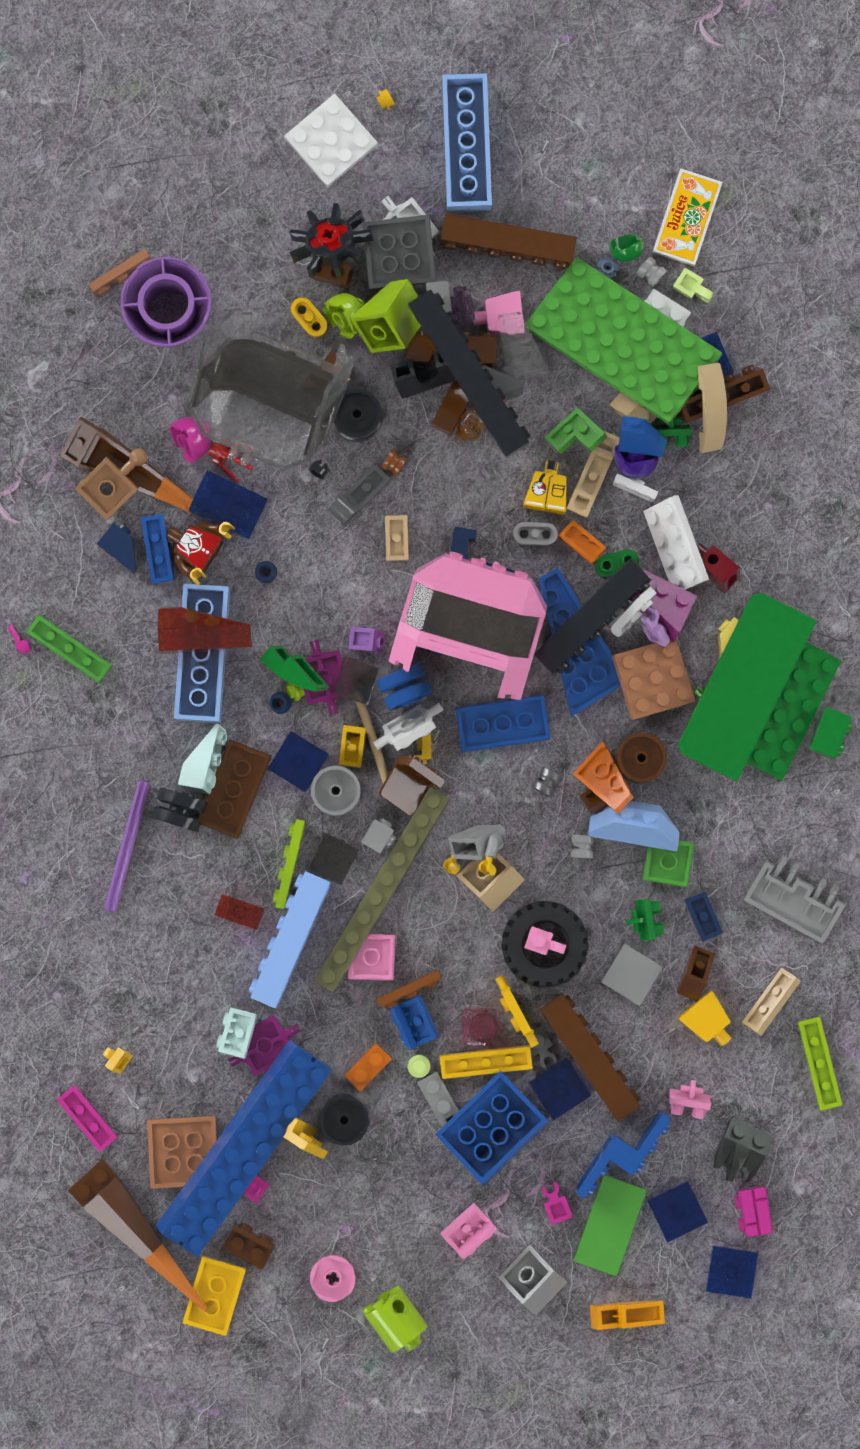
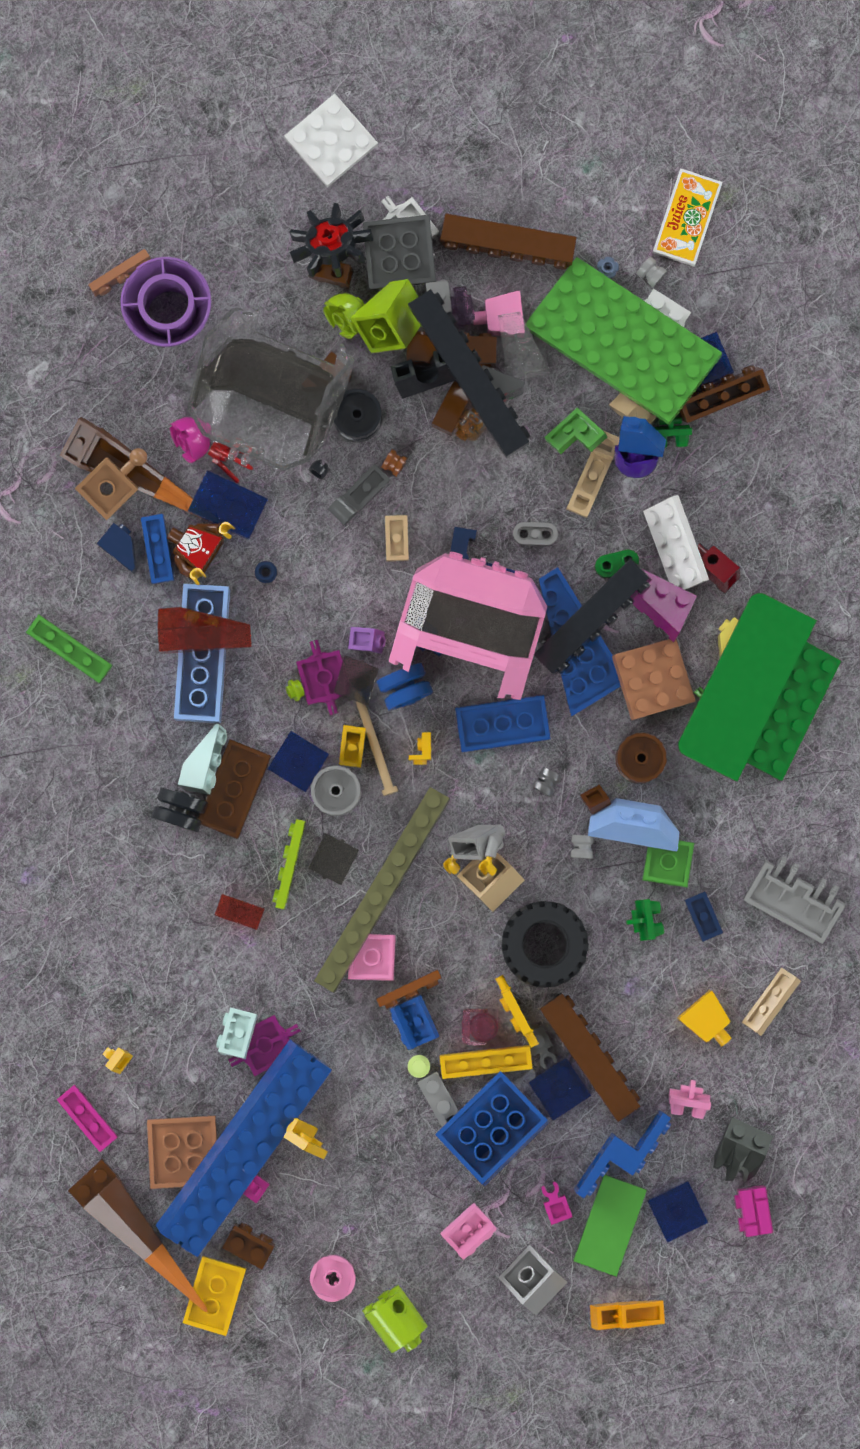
dark pink hand [8,625,31,654] -> none
medium lavender axle [104,781,150,912] -> none
light blue brick [249,871,332,1009] -> none
green slope [260,645,329,692] -> none
dark blue plate [270,692,292,714] -> none
yellow plate [291,297,328,338] -> none
black wheel [319,1093,370,1146] -> none
orange plate [344,1043,392,1092] -> none
light grey brick [361,818,396,854] -> none
white plate [373,703,444,751] -> none
yellow plate [376,89,395,110] -> none
bracket [379,755,445,816] -> none
light blue brick [442,73,492,213] -> none
yellow torso [523,460,566,515] -> none
bright pink plate [524,926,566,955] -> none
orange plate [558,519,607,565] -> none
orange wing [573,741,634,814] -> none
light grey tile [601,943,663,1006] -> none
green hair [609,234,644,262] -> none
white plate [611,586,657,637] -> none
white plate [613,474,658,502] -> none
lavender plate [641,607,670,647] -> none
yellowish green plate [673,268,713,304] -> none
reddish brown slope [676,945,715,1001] -> none
tan slope [698,363,727,453] -> none
clear blue plate [706,1245,758,1299] -> none
lime plate [797,1016,842,1111] -> none
green brick [807,707,853,760] -> none

